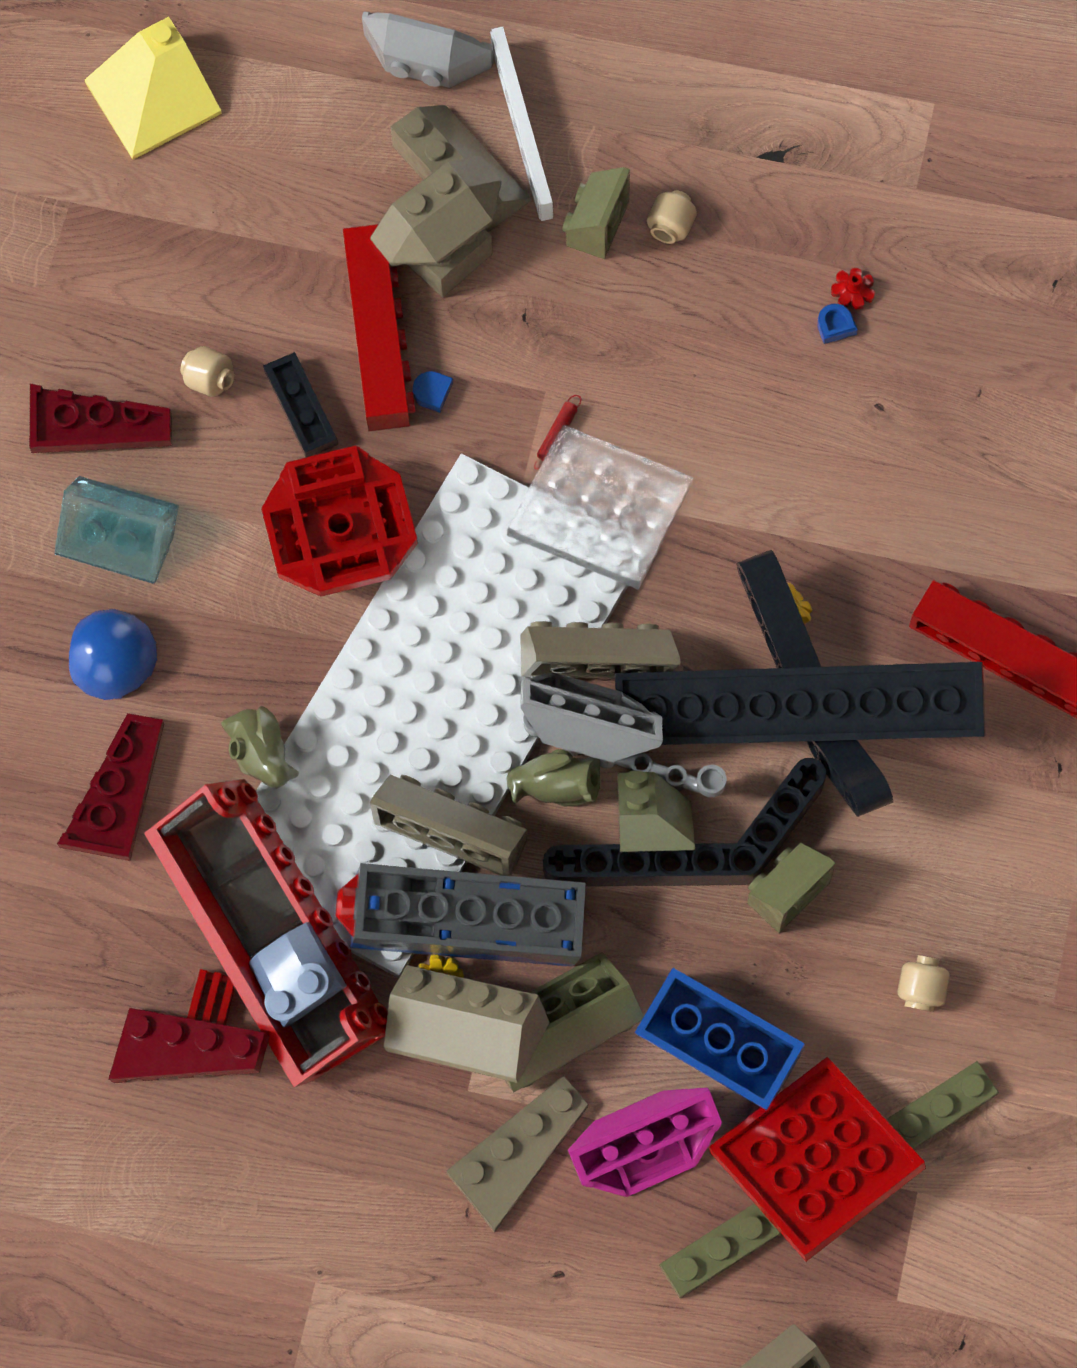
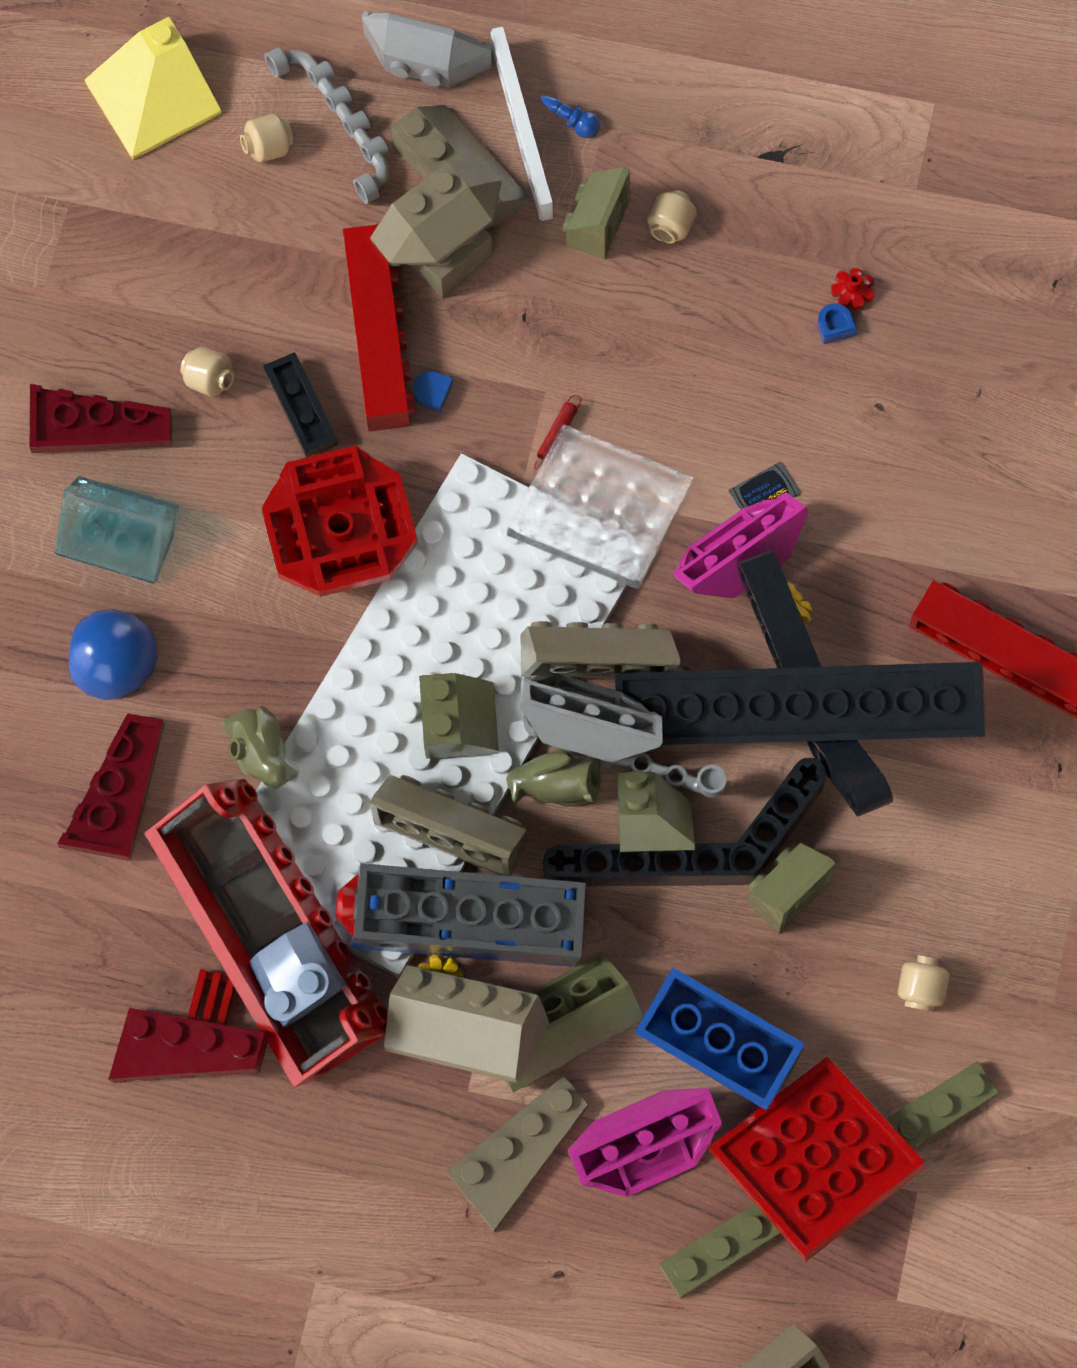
none -> tan head [240,114,293,162]
none -> light grey bar [264,47,390,204]
none -> olive slope [419,673,499,759]
none -> blue bar [541,95,600,138]
none -> dark pink wedge [673,492,808,599]
none -> black sticker [728,462,801,510]

